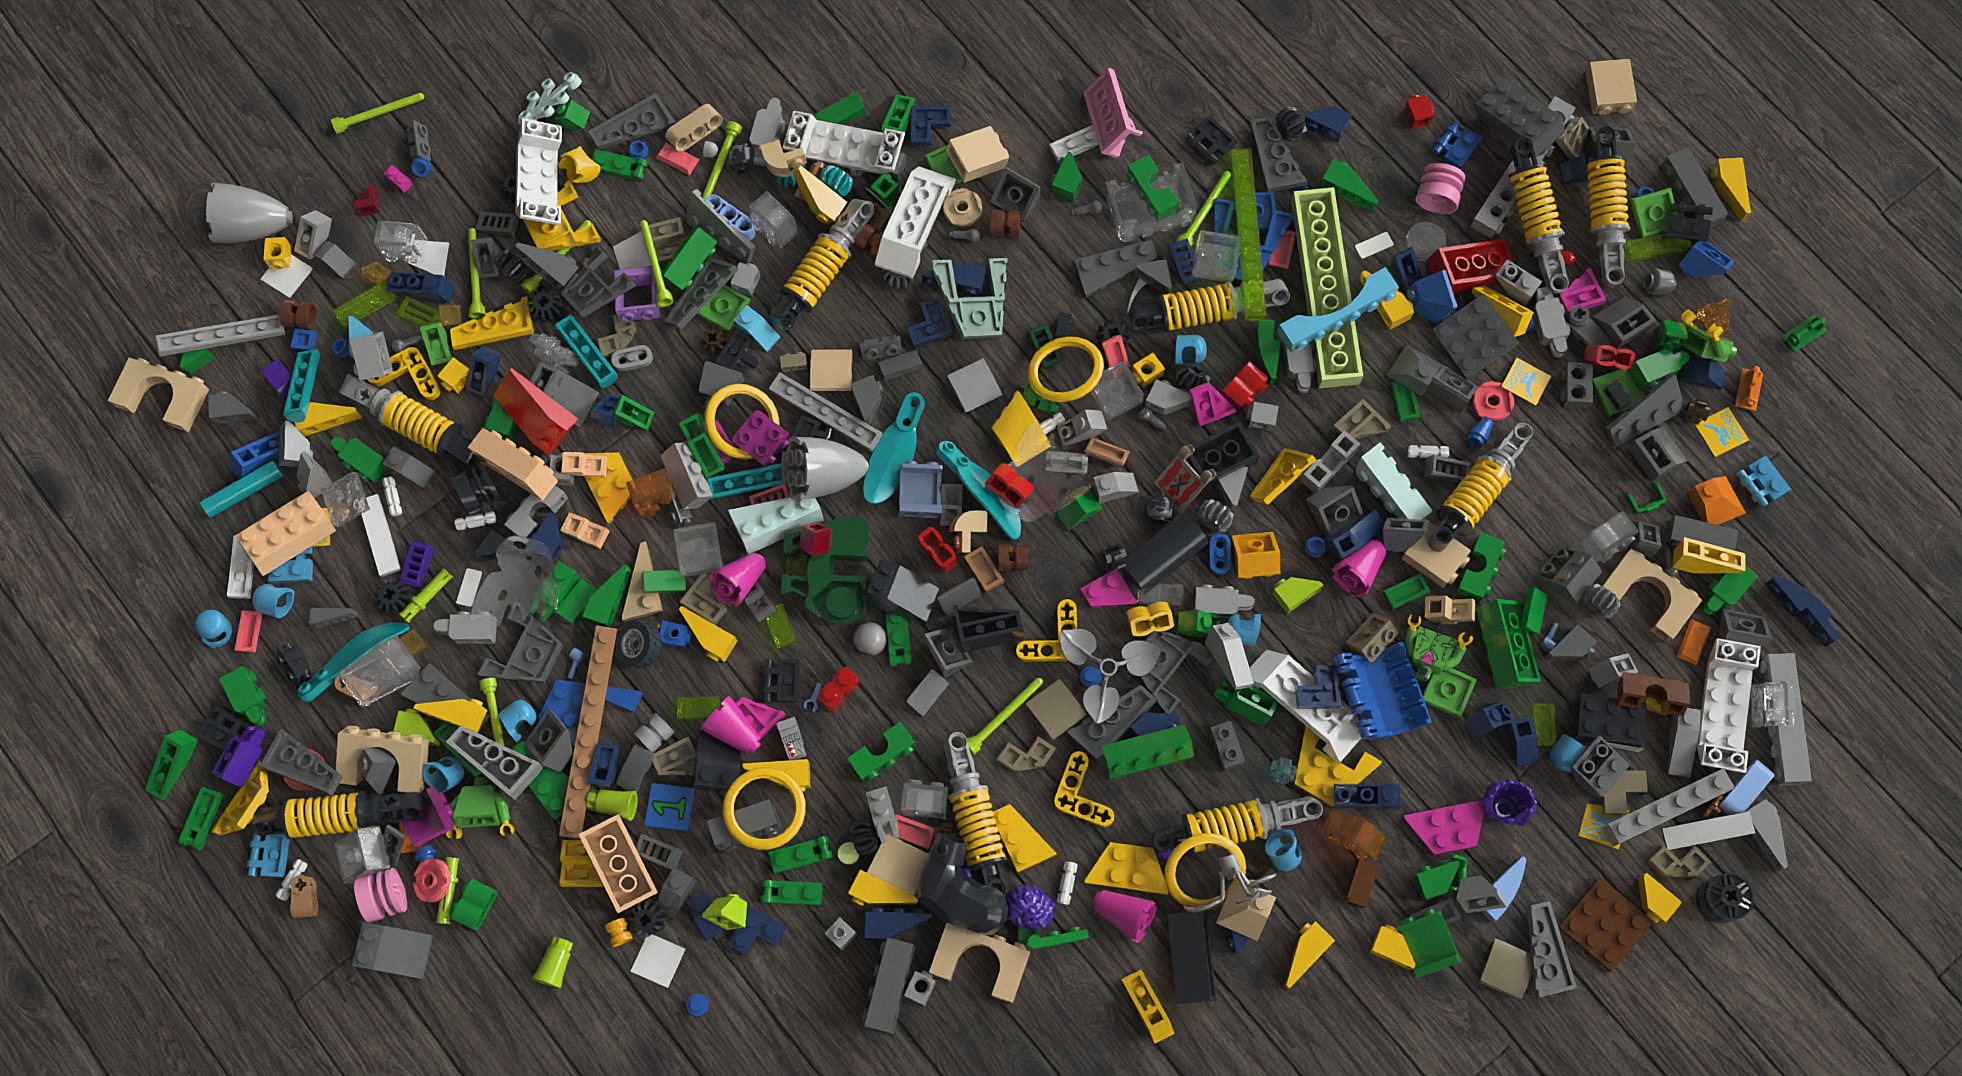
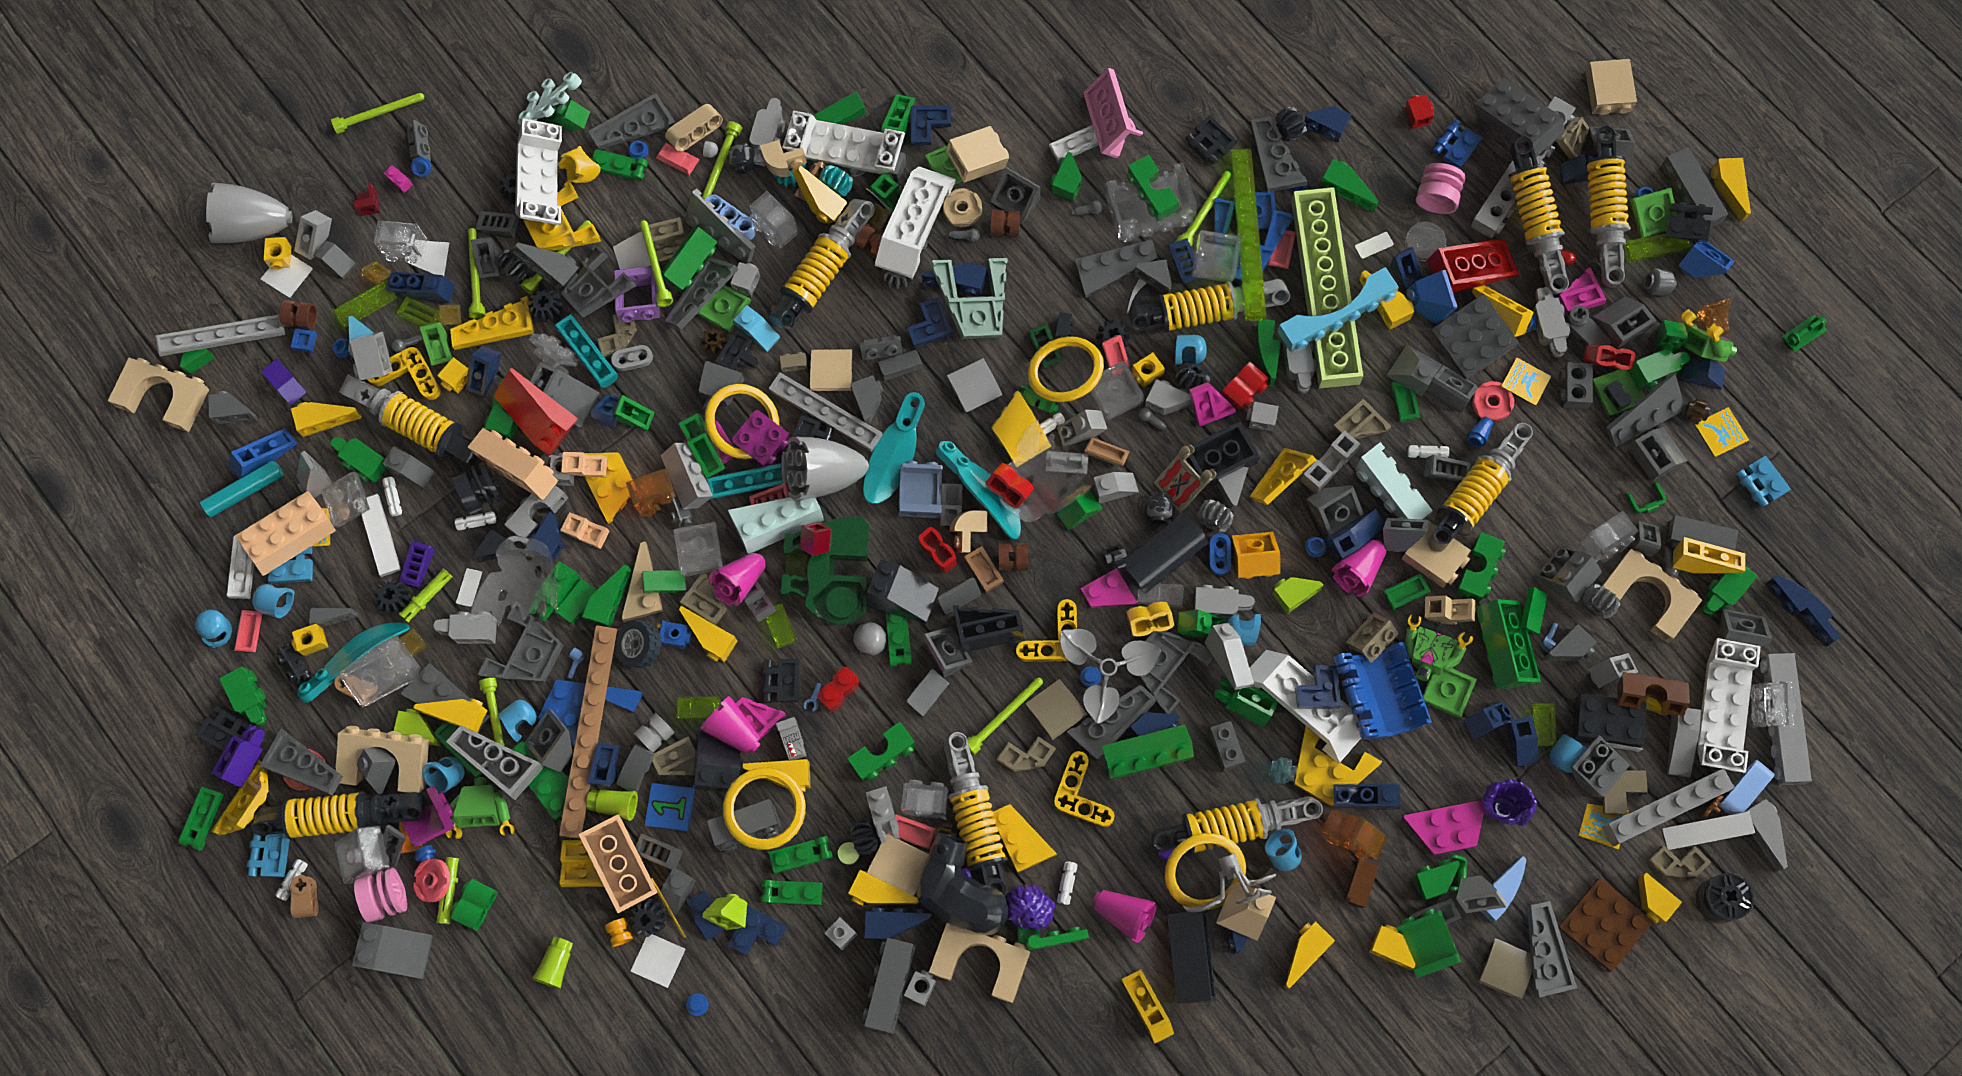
green slope [145,730,198,800] -> none
slope [279,420,313,467] -> none
teal brick [283,349,320,423] -> none
yellow wing [1085,842,1169,895] -> none
light grey slope [1496,259,1542,306] -> none
orange tile [1676,619,1711,665] -> none
orange slope [1687,476,1746,525] -> none
orange hinge [1735,366,1763,411] -> none
none -> yellow brick [292,624,328,656]
none -> yellow piece [651,878,686,938]

